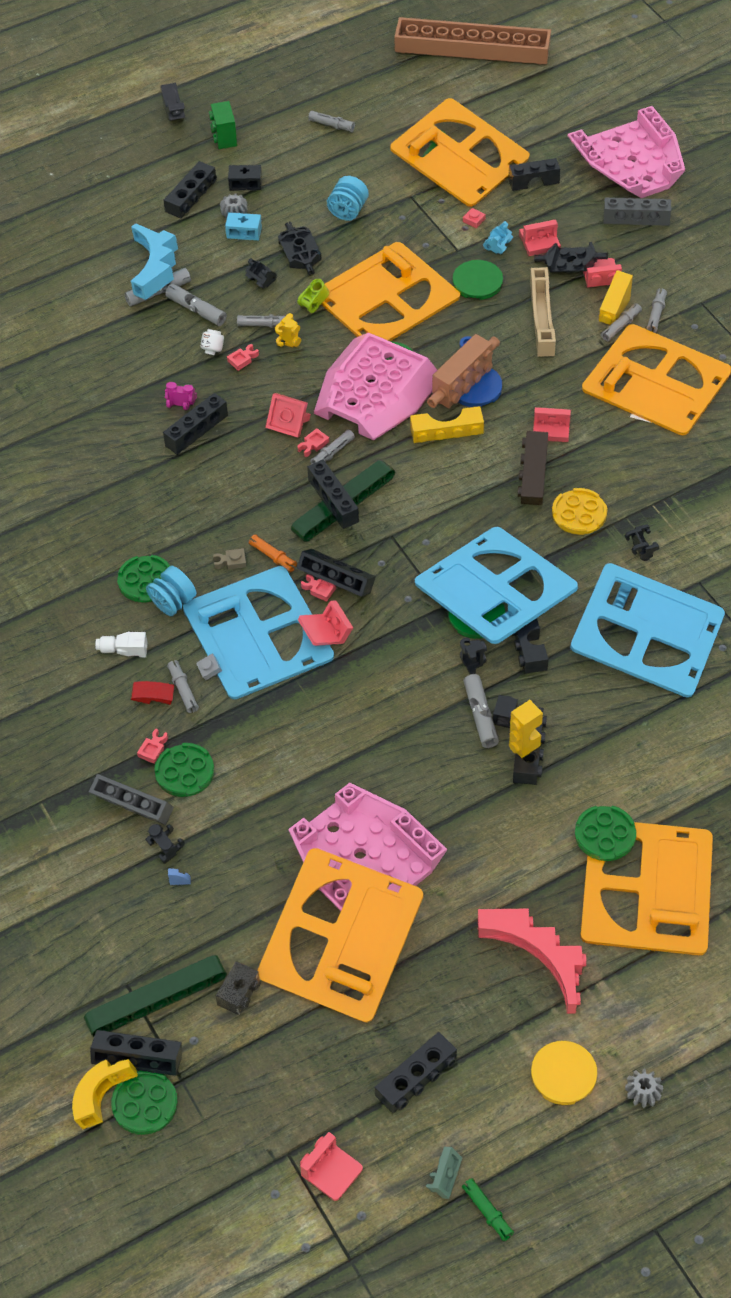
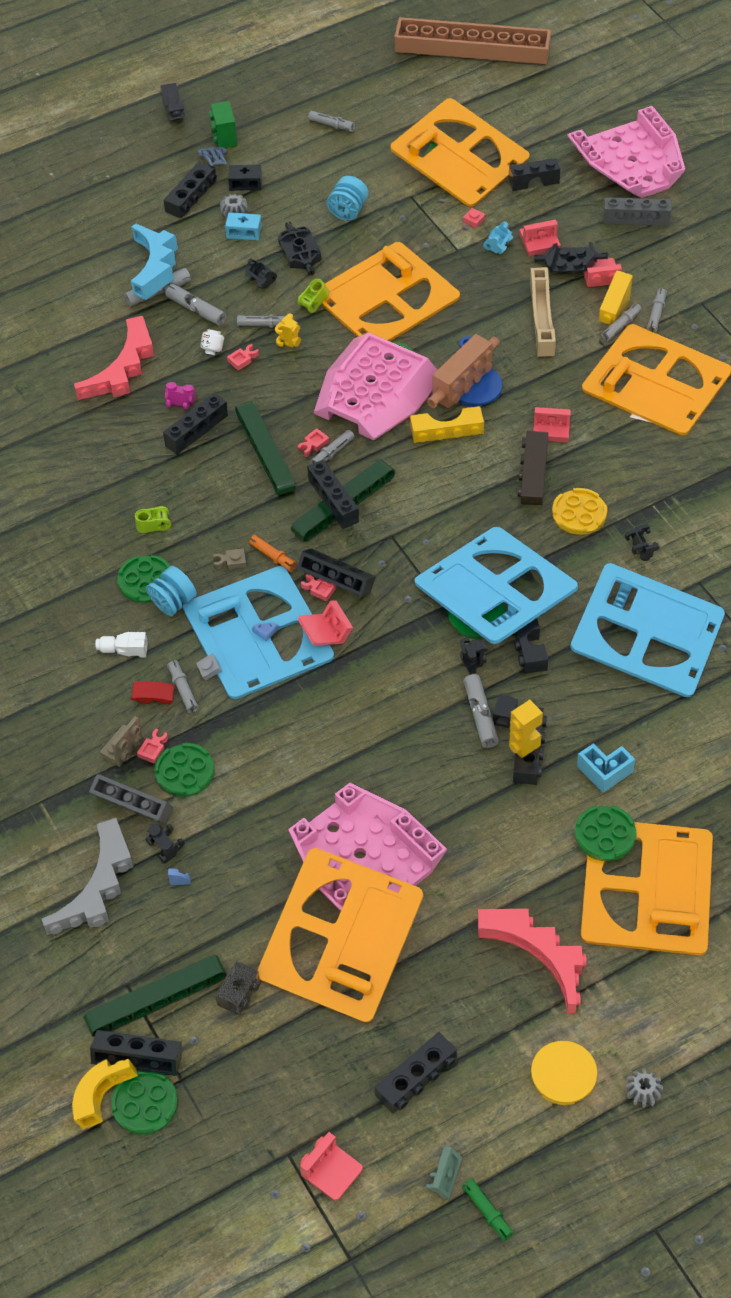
coral bracket [265,393,311,438] -> none
green tile [453,260,503,300] -> none
none -> light grey arch [42,818,133,935]
none -> coral arch [74,316,154,400]
none -> dark tan bracket [100,716,143,767]
none -> lime piece [135,506,171,533]
none -> sand blue piece [198,147,227,166]
none -> dark green beam [235,401,296,496]
none -> medium blue tile [252,622,279,641]
none -> medium azure brick [577,743,635,793]

